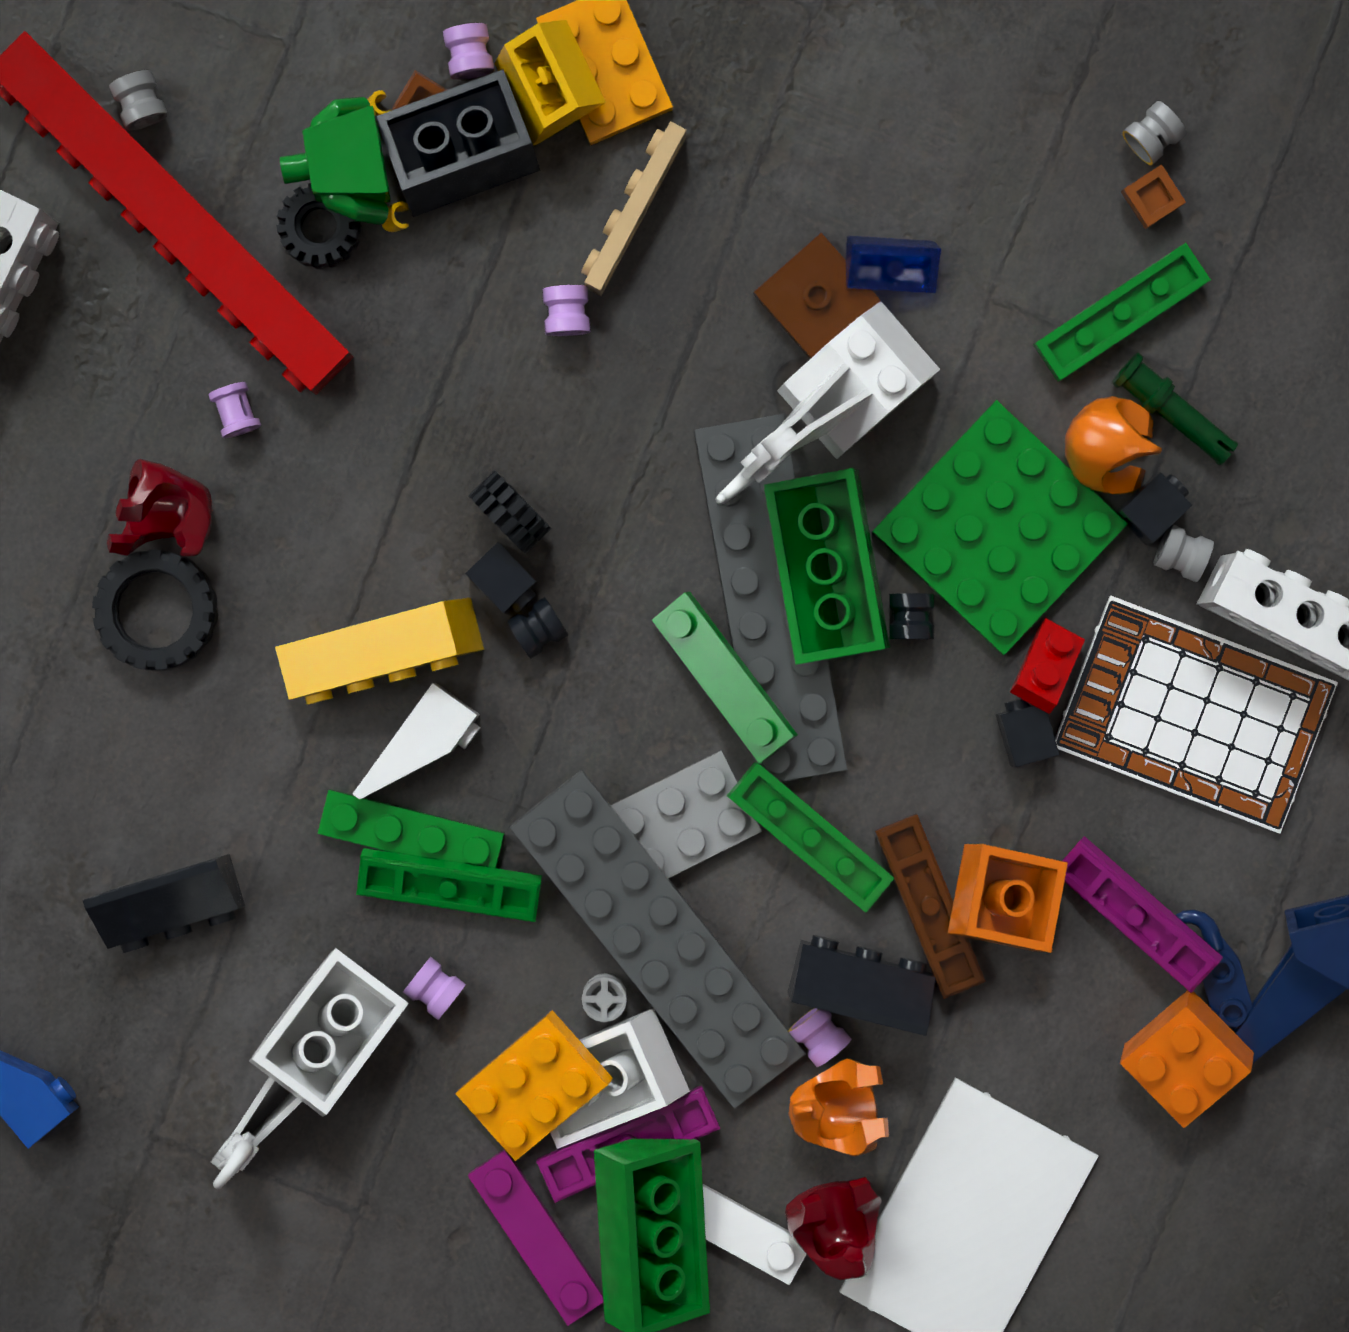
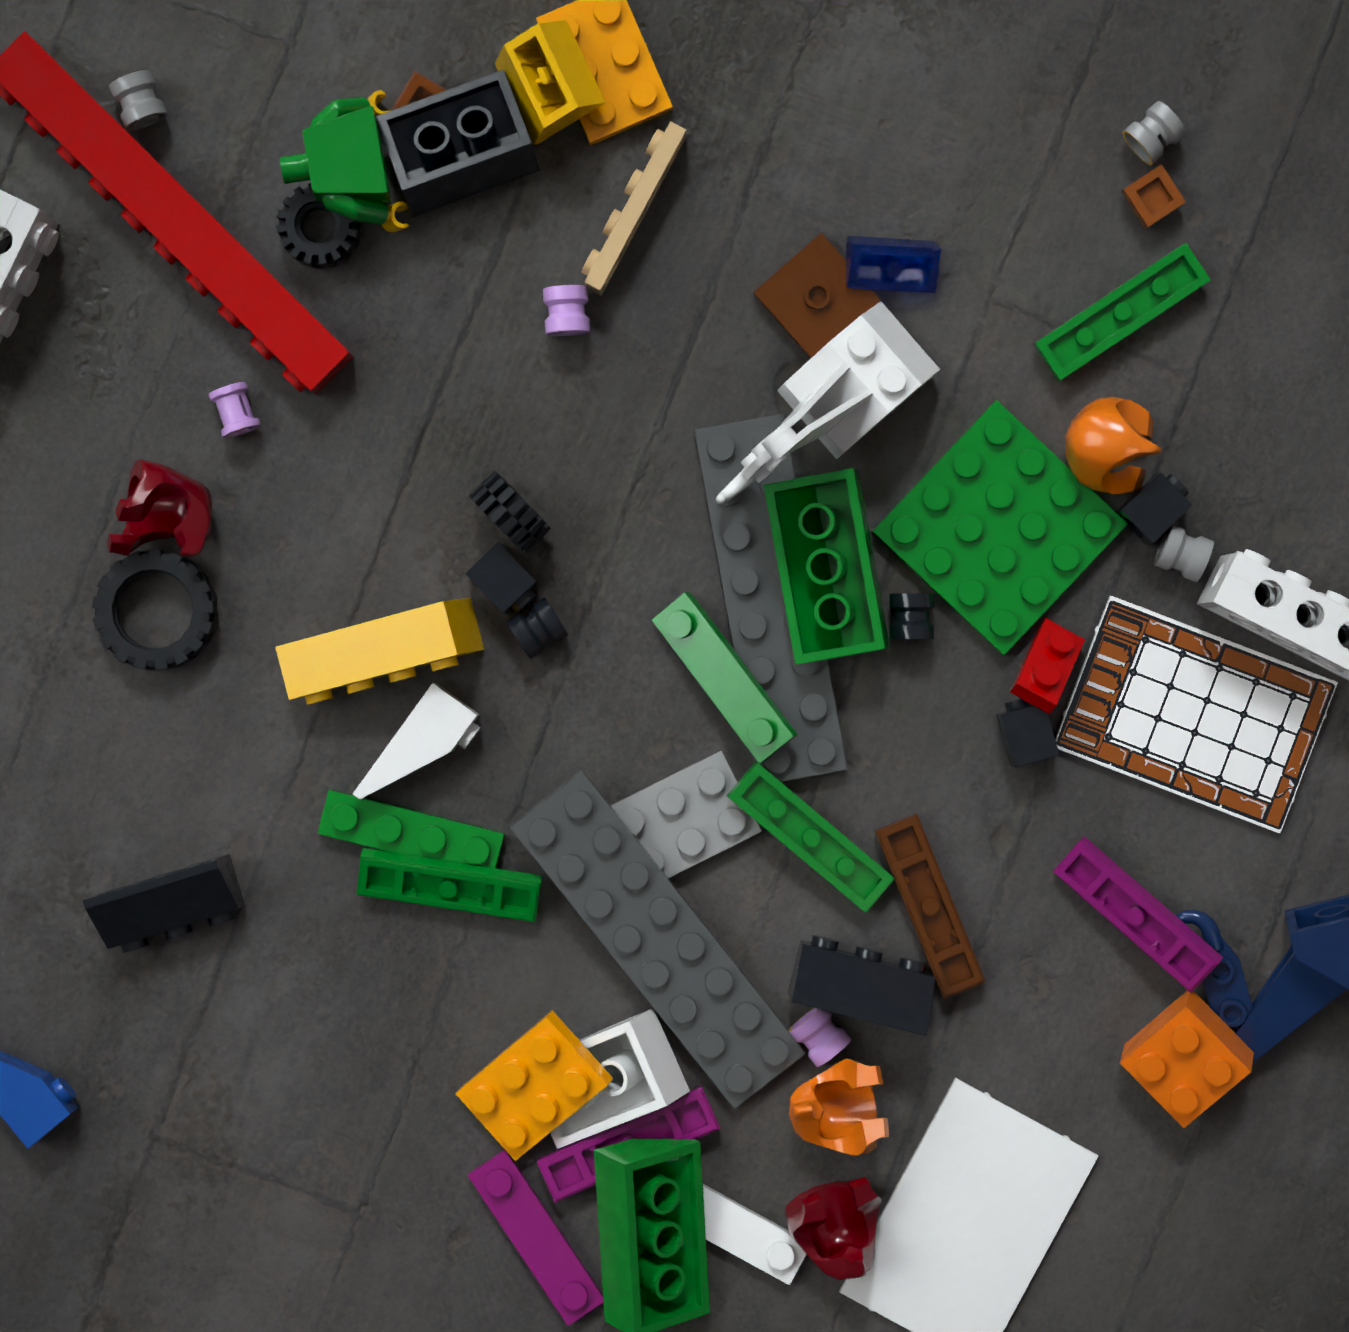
white slope [211,948,409,1189] -> none
lavender wheel [403,956,466,1020] -> none
lavender wheel [443,23,495,80] -> none
light grey wheel [582,973,627,1022] -> none
orange brick [948,844,1068,953] -> none
dark green pin [1111,353,1238,465] -> none

